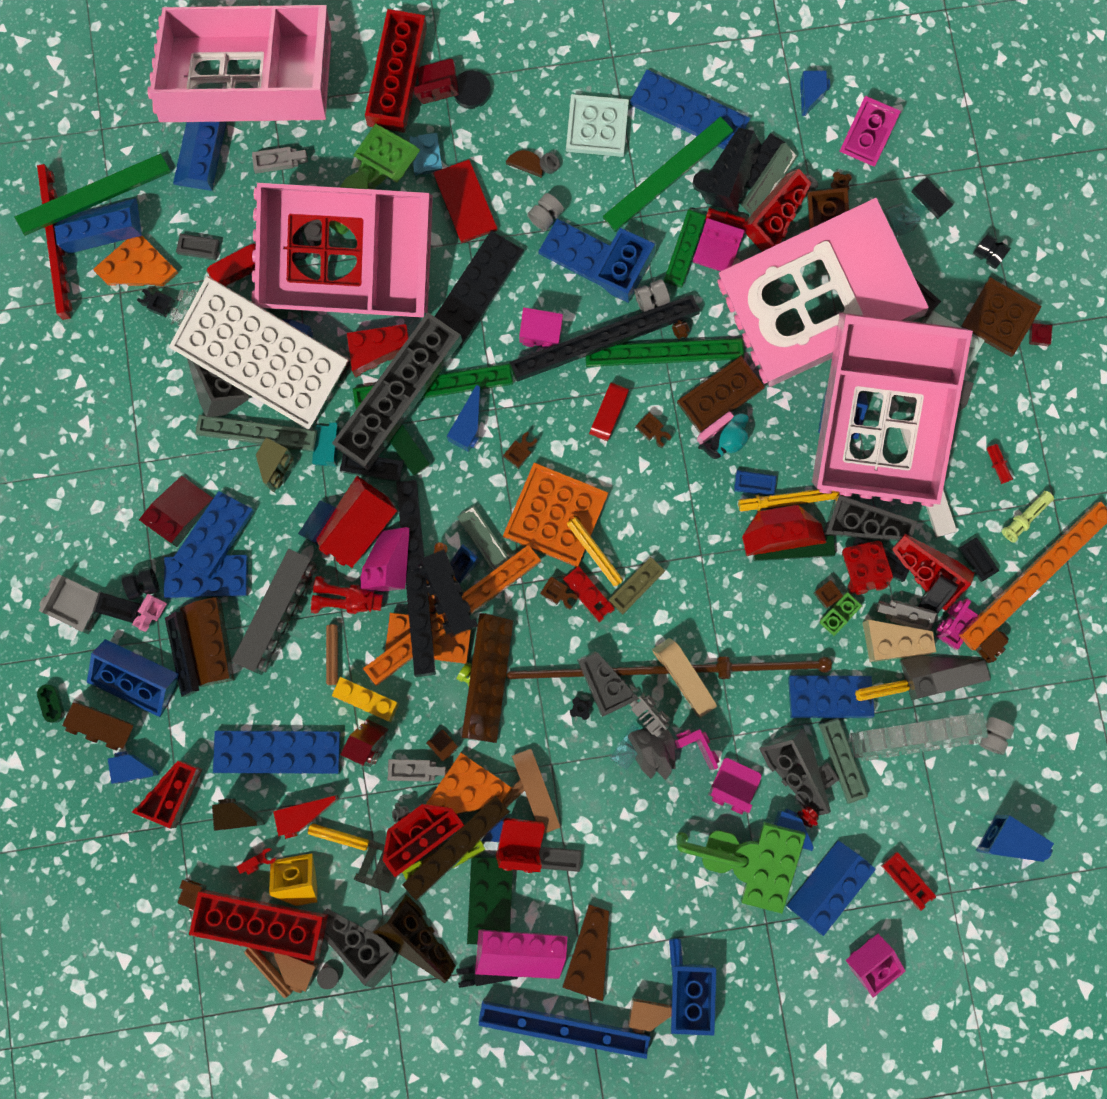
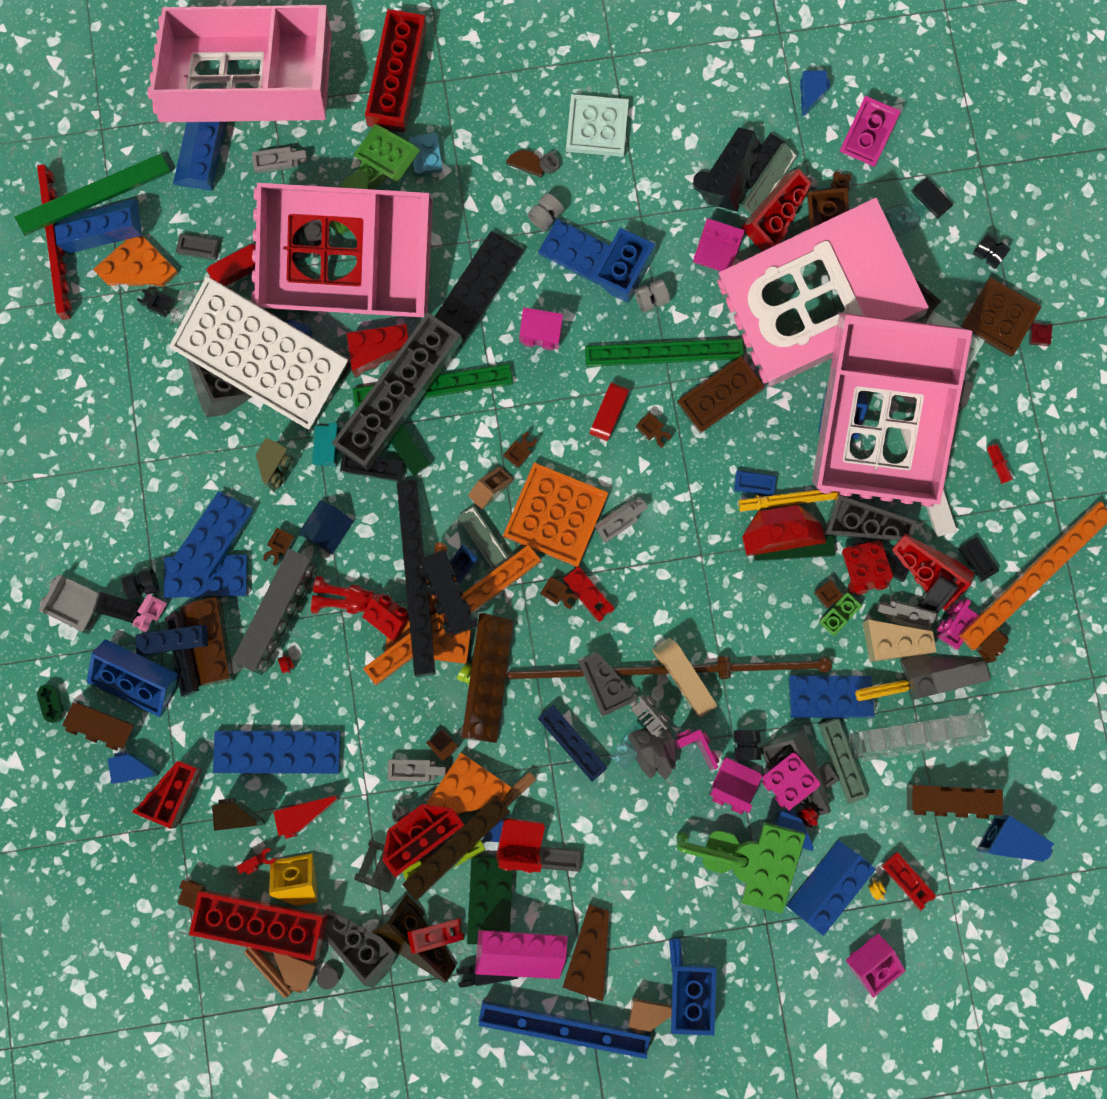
dark red slope [139,475,213,547] -> none
sand green tile [195,415,318,452] -> none
yellow axle [308,824,369,851] -> none
red slope [316,476,397,568] -> none
medium nougat axle [326,624,338,685] -> none
yellow brick [332,677,399,722] -> none
dark red wedge [340,719,389,767] -> none
dark pink slope [360,527,409,592] -> none
dark red bracket [414,59,459,104] -> none
red tile [433,160,497,244] -> none
blue slope [447,385,481,452] -> none
black tile [454,70,491,109] -> none
black plate [509,295,700,382] -> none
medium nougat slope [512,749,561,834] -> none
yellow axle [567,517,623,586] -> none
black plate [570,697,592,720] -> none
green tile [603,117,734,232] -> none
olive plate [608,557,665,615] -> none
blue plate [629,70,750,149] -> none
green tile [663,209,706,288] -> none
reddish brown plate [672,320,689,339] -> none
bright pink plate [697,412,734,444] -> none
teal hair [698,413,749,459] -> none
red axle [705,207,745,229] -> none
light grey wheel [978,717,1015,755] -> none
yellowish green pin [1002,491,1054,543] -> none
none -> dark blue plate [135,625,208,655]
none -> reddish brown plate [263,527,295,566]
none -> red plate [278,654,294,674]
none -> red bracket [362,593,409,641]
none -> red plate [407,918,465,954]
none -> medium nougat slope [468,466,514,509]
none -> dark blue plate [537,705,607,782]
none -> light grey hinge [594,497,648,543]
none -> black wheel [734,730,762,760]
none -> dark pink bracket [761,753,820,811]
none -> yellow plate [868,879,887,901]
none -> reddish brown wedge [907,785,1003,819]

